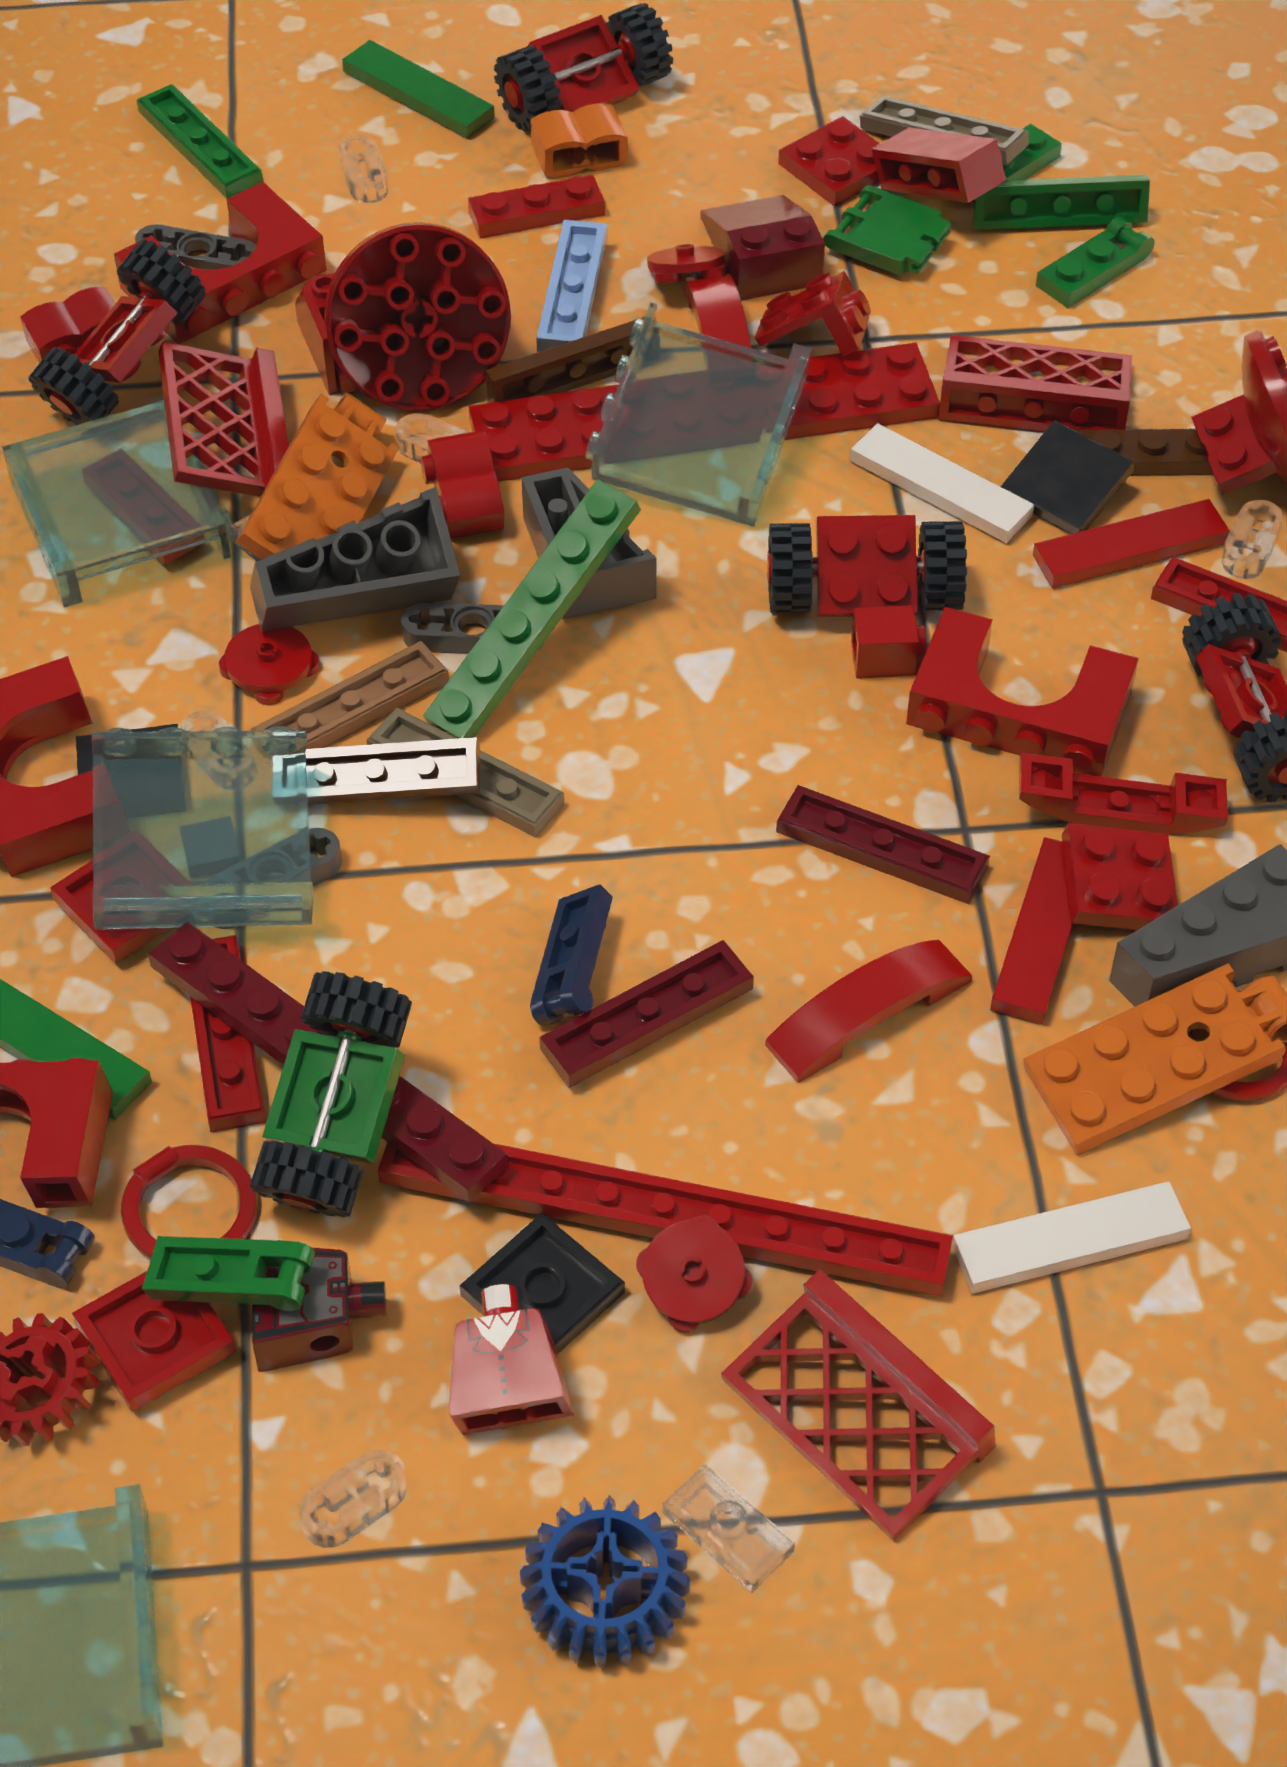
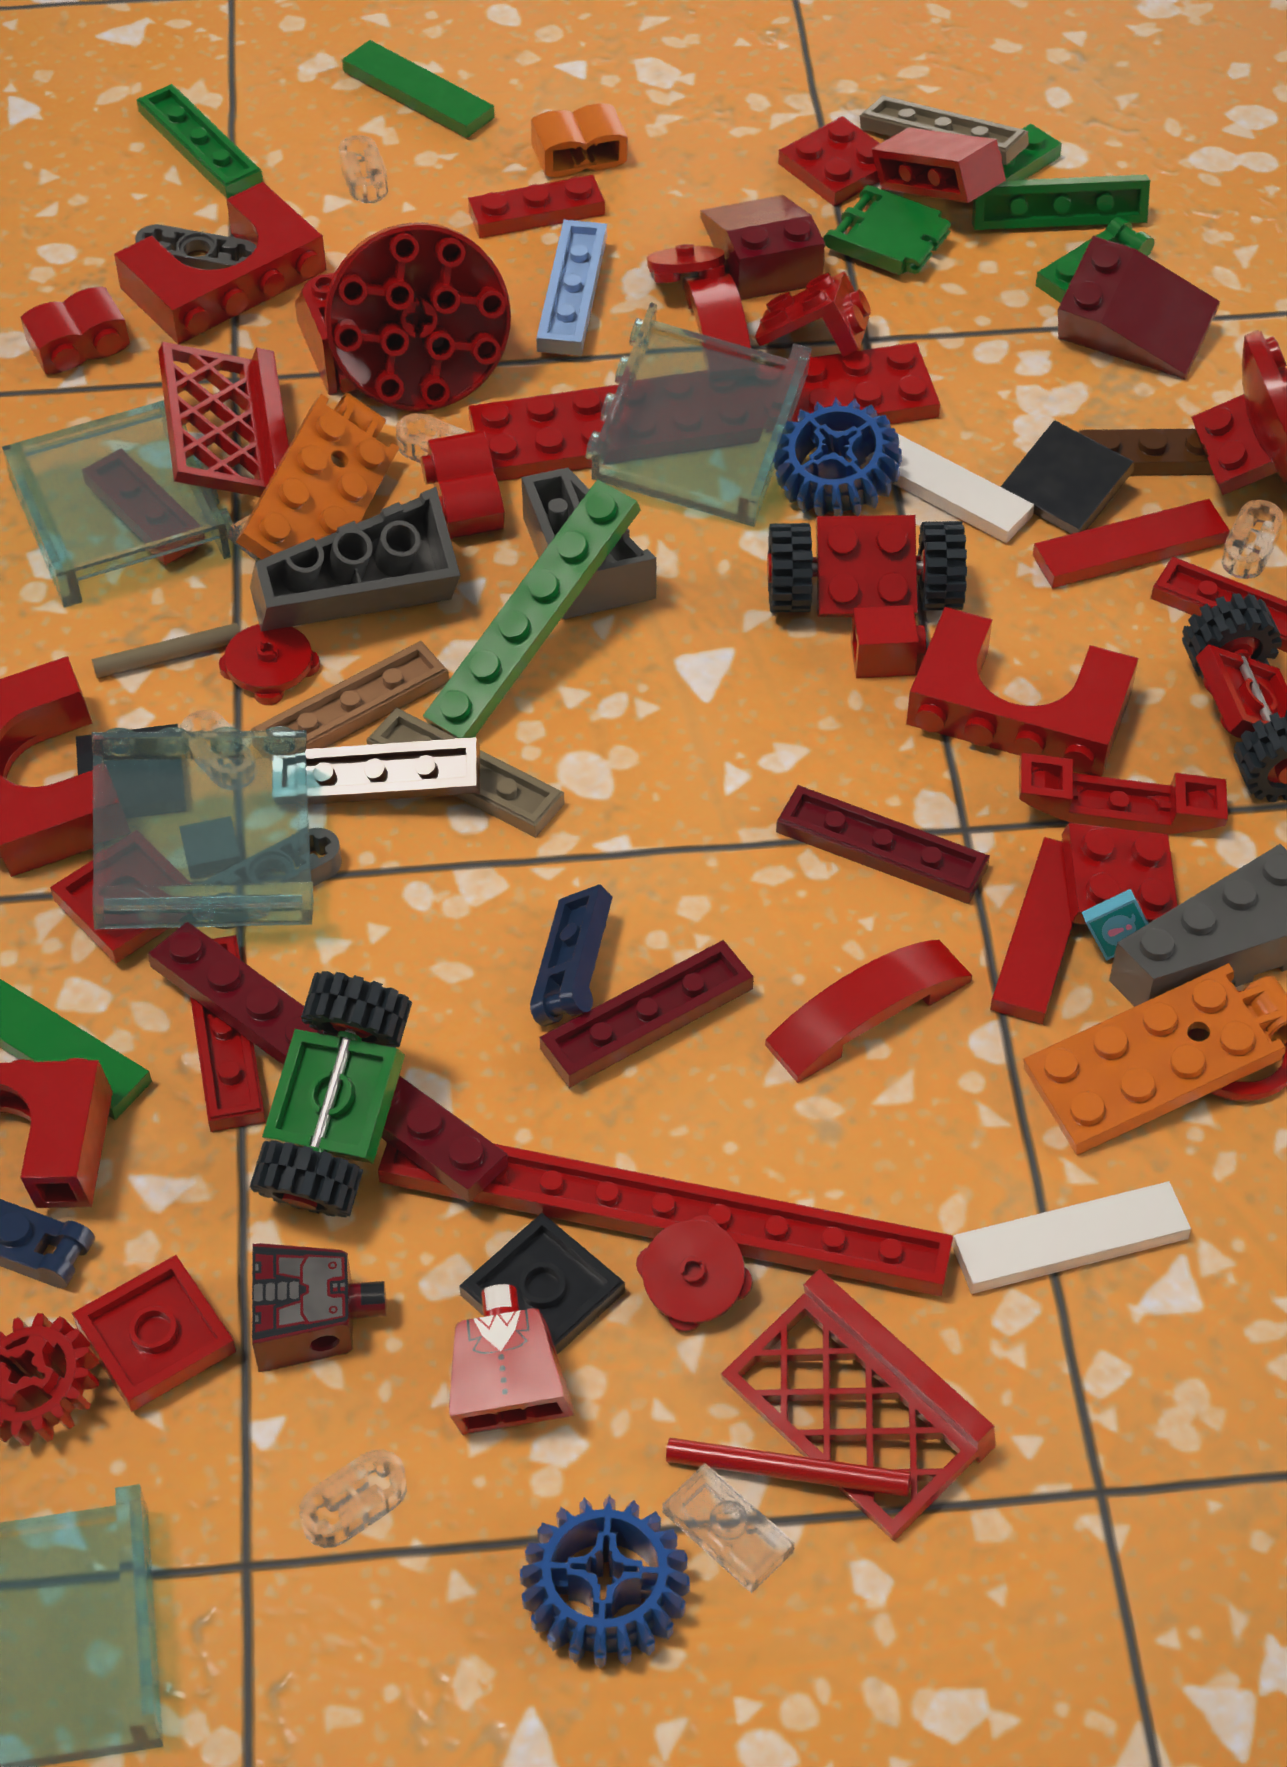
plate [28,239,206,432] -> none
red piece [121,1145,258,1259] -> none
green plate [142,1236,315,1311] -> none
dark grey beam [401,603,544,654] -> none
reddish brown plate [486,314,660,403] -> none
plate [494,3,673,131] -> none
red fence [938,335,1132,432] -> none
none -> dark tan bar [92,623,240,678]
none -> red bar [666,1437,911,1497]
none -> blue gear [773,398,902,516]
none -> dark red slope [1058,236,1220,380]
none -> medium azure tile [1082,889,1149,961]

